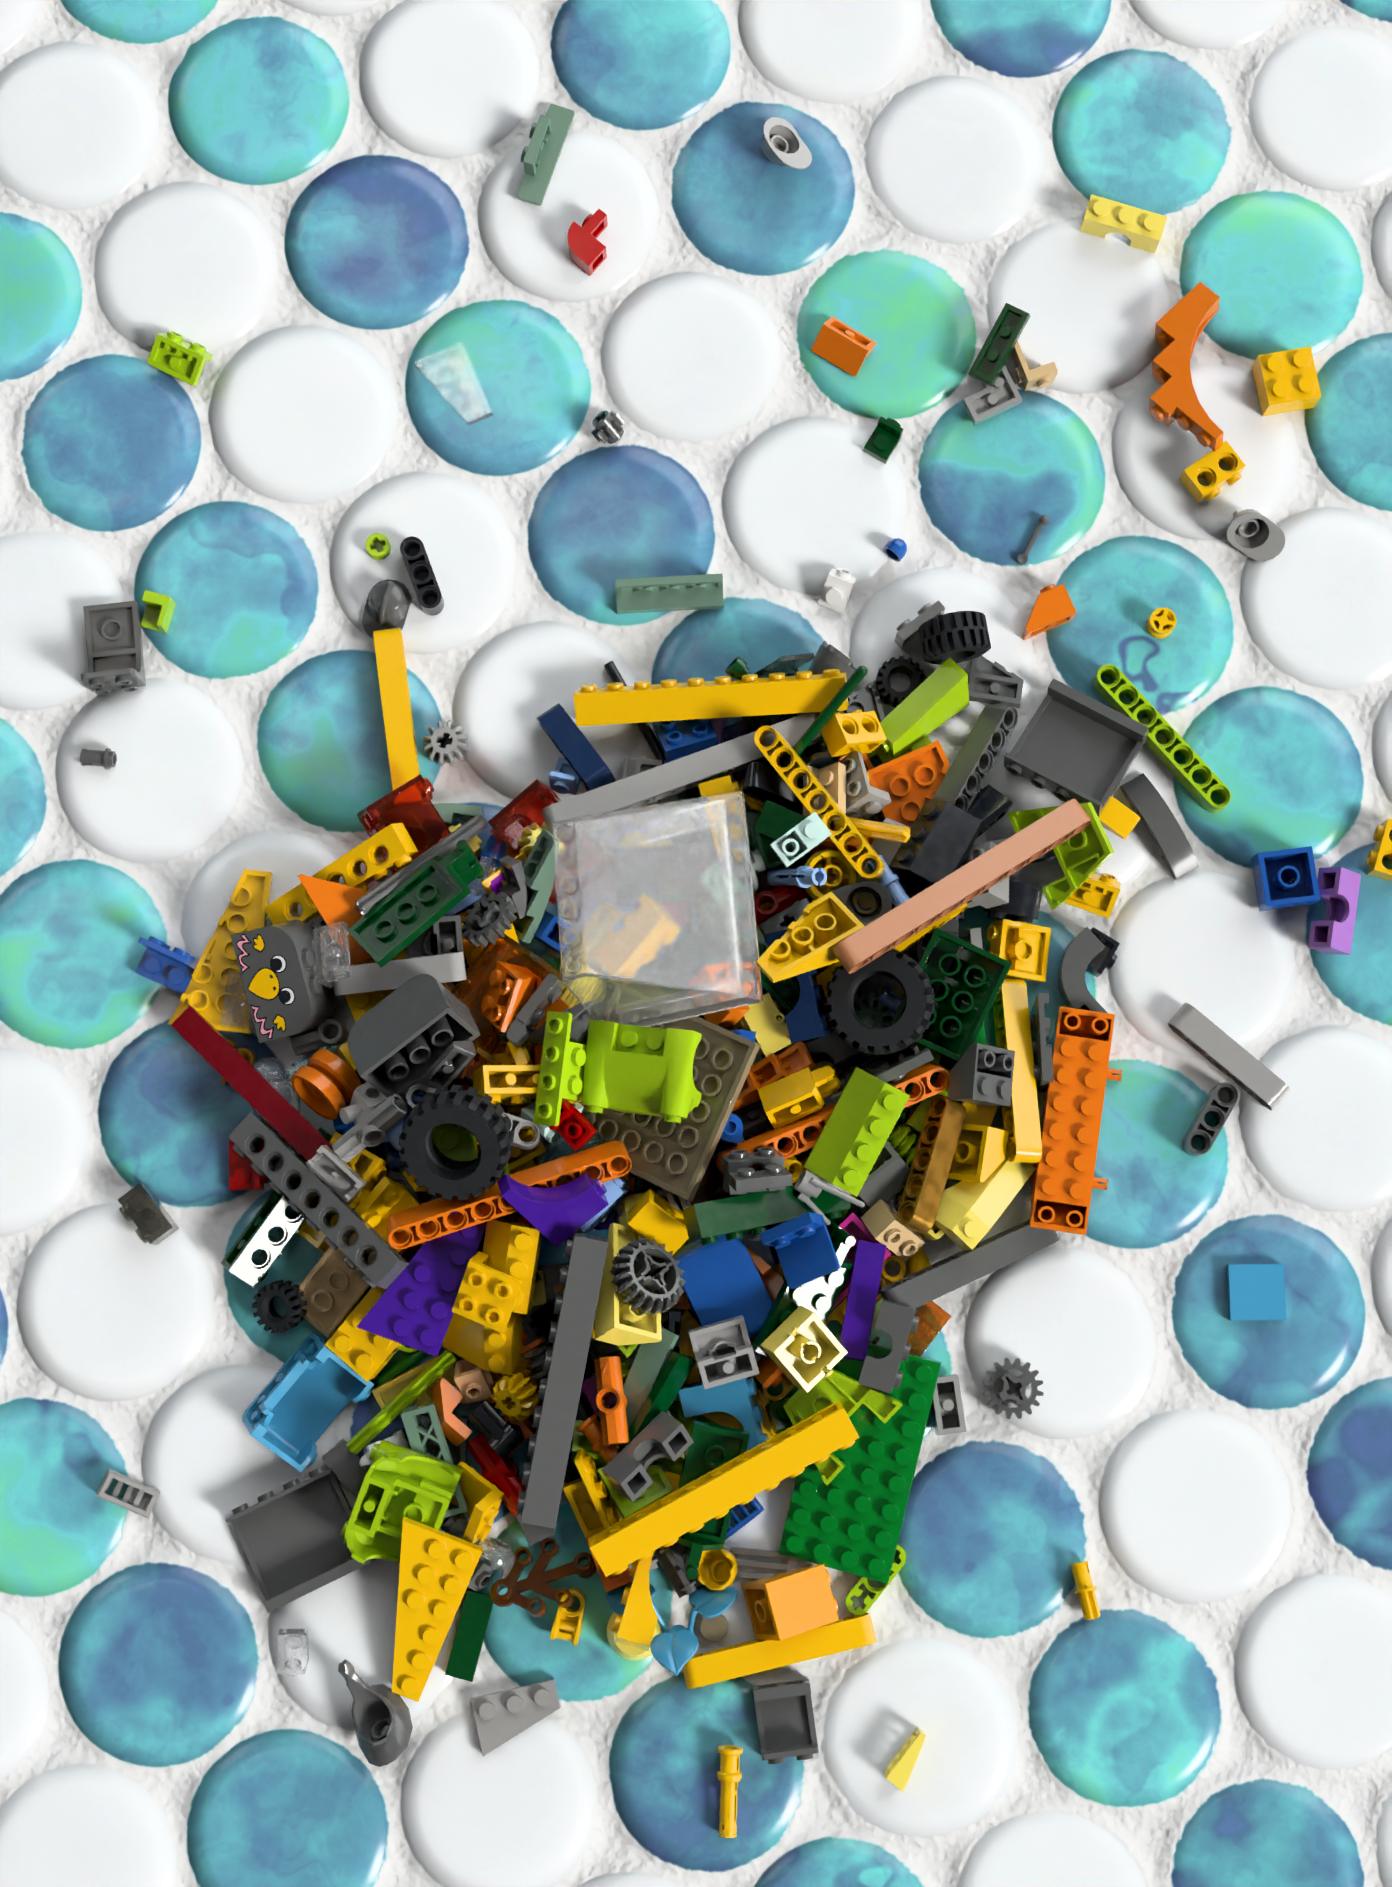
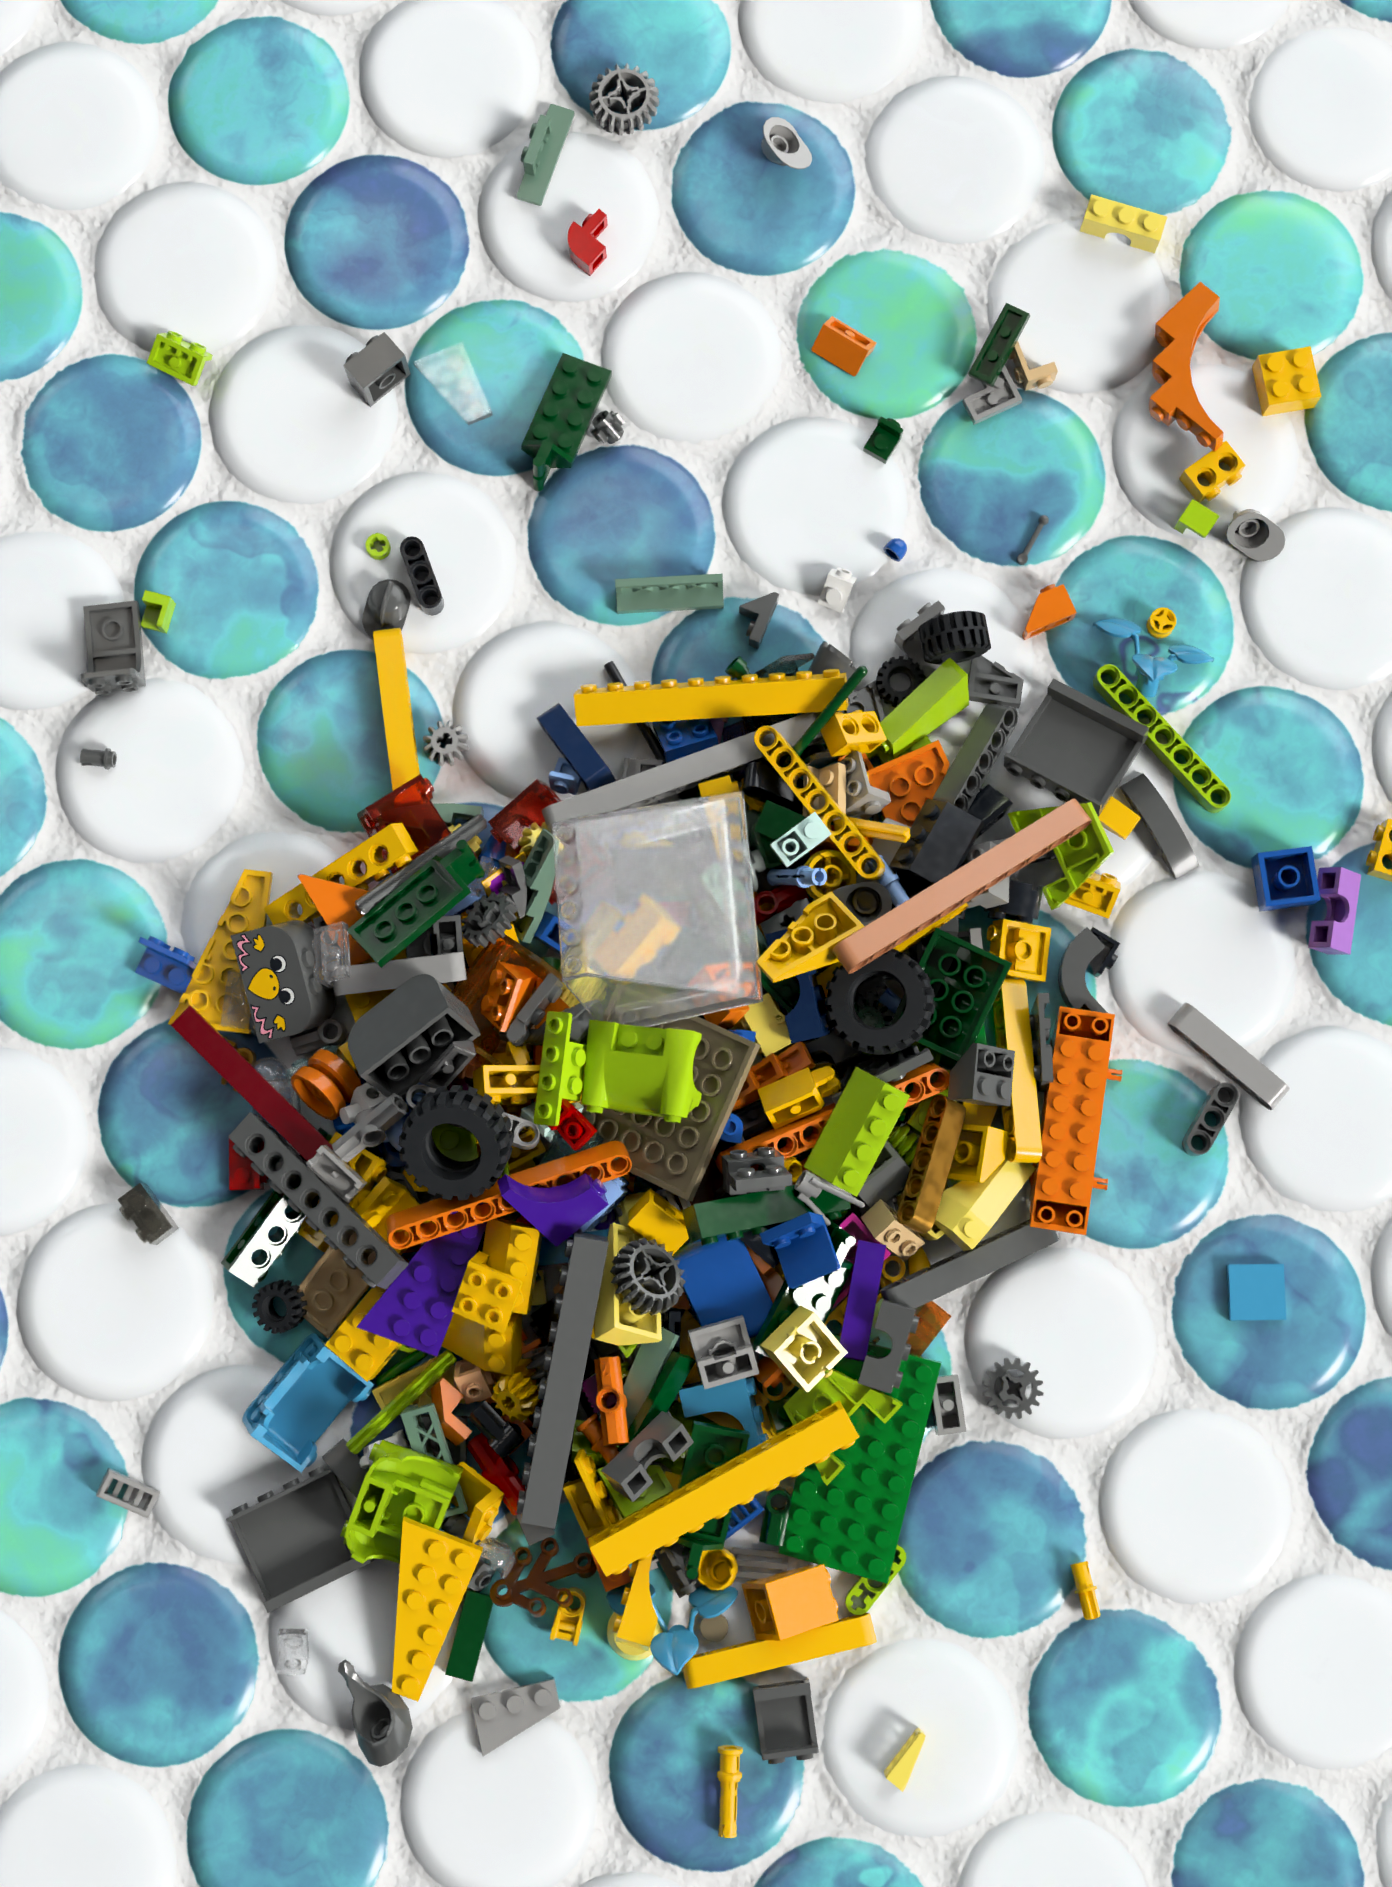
none -> brick [343,332,411,407]
none -> dark green hinge [521,353,612,491]
none -> light grey gear [589,63,659,136]
none -> dark grey slope [739,592,779,649]
none -> dark green piece [759,1487,791,1546]
none -> dark azure plant [1092,618,1214,697]
none -> lime panel [1174,499,1219,538]

